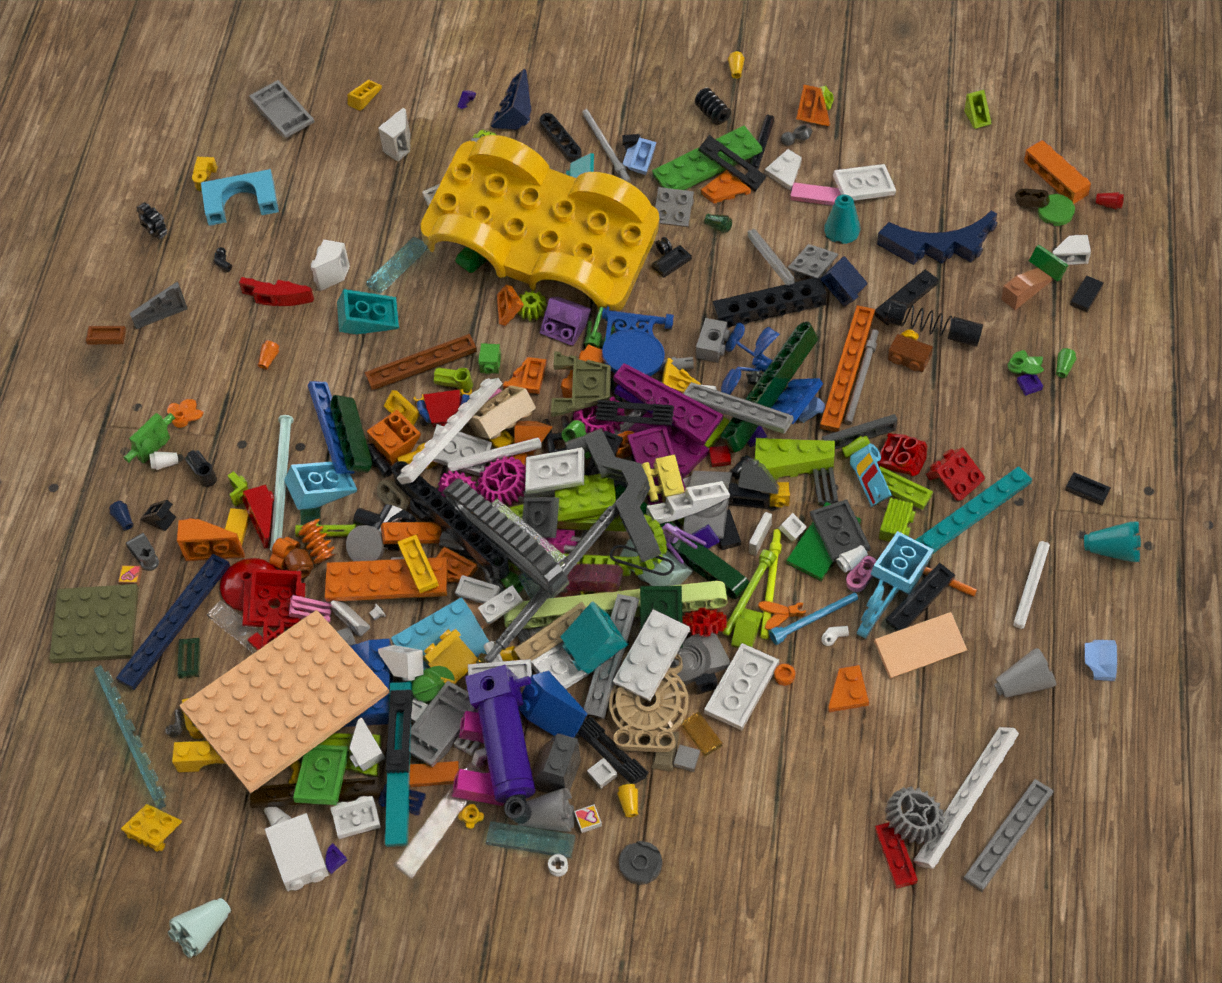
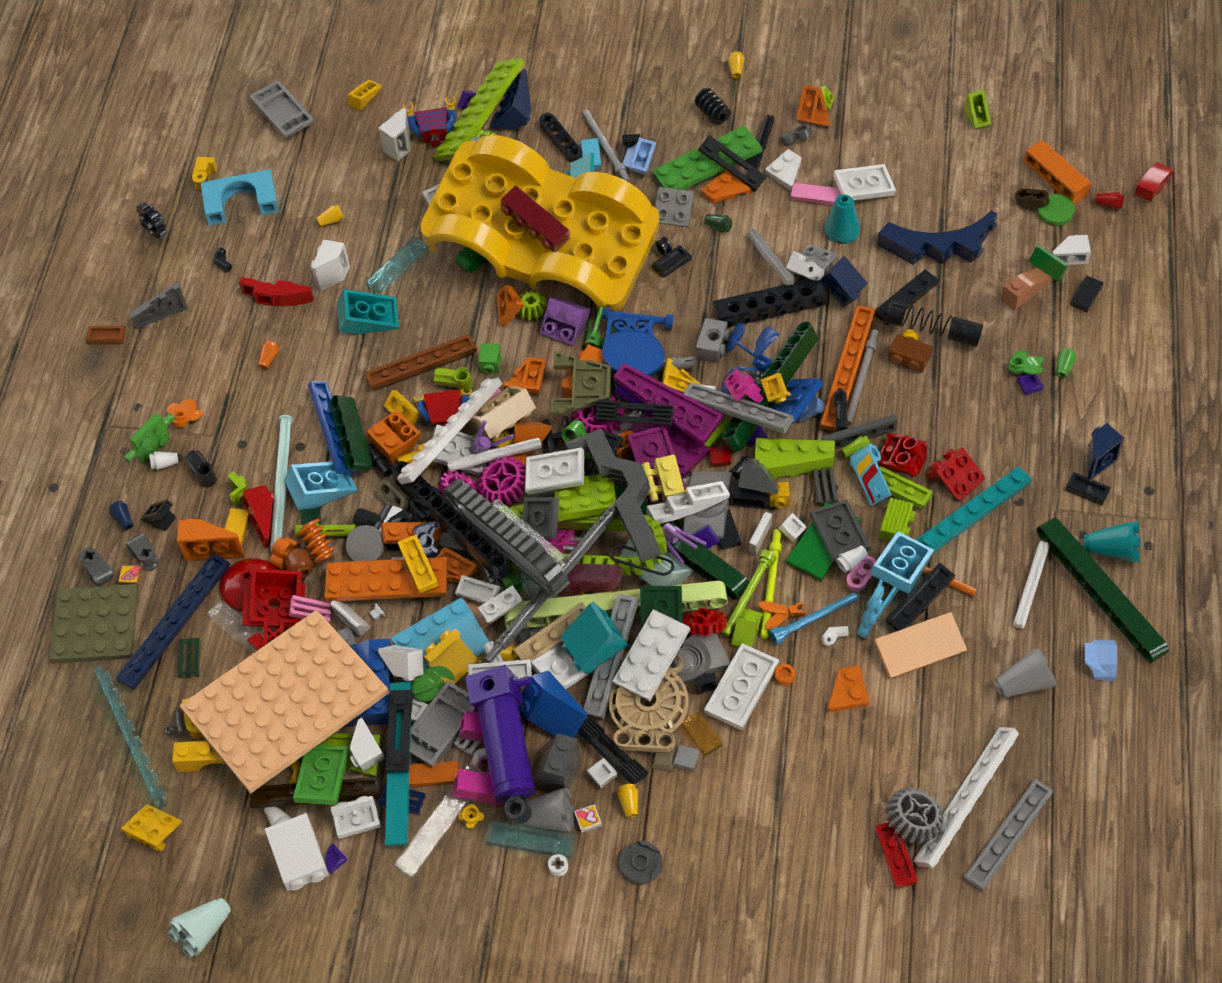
none -> dark grey piece [80,548,115,586]
none -> yellow cone [316,204,344,227]
none -> torso [403,96,456,147]
none -> piece [413,521,440,558]
none -> lime plate [433,58,525,162]
none -> medium lavender plant [472,420,514,454]
none -> dark red brick [500,185,570,252]
none -> medium azure tile [581,138,601,169]
none -> dark pink bracket [724,369,764,404]
none -> yellow bracket [761,373,791,404]
none -> white leg [786,251,824,281]
none -> black piece [834,388,848,431]
none -> dark green beam [1037,517,1169,663]
none -> dark blue slope [1087,423,1124,479]
none -> red slope [1135,162,1174,202]

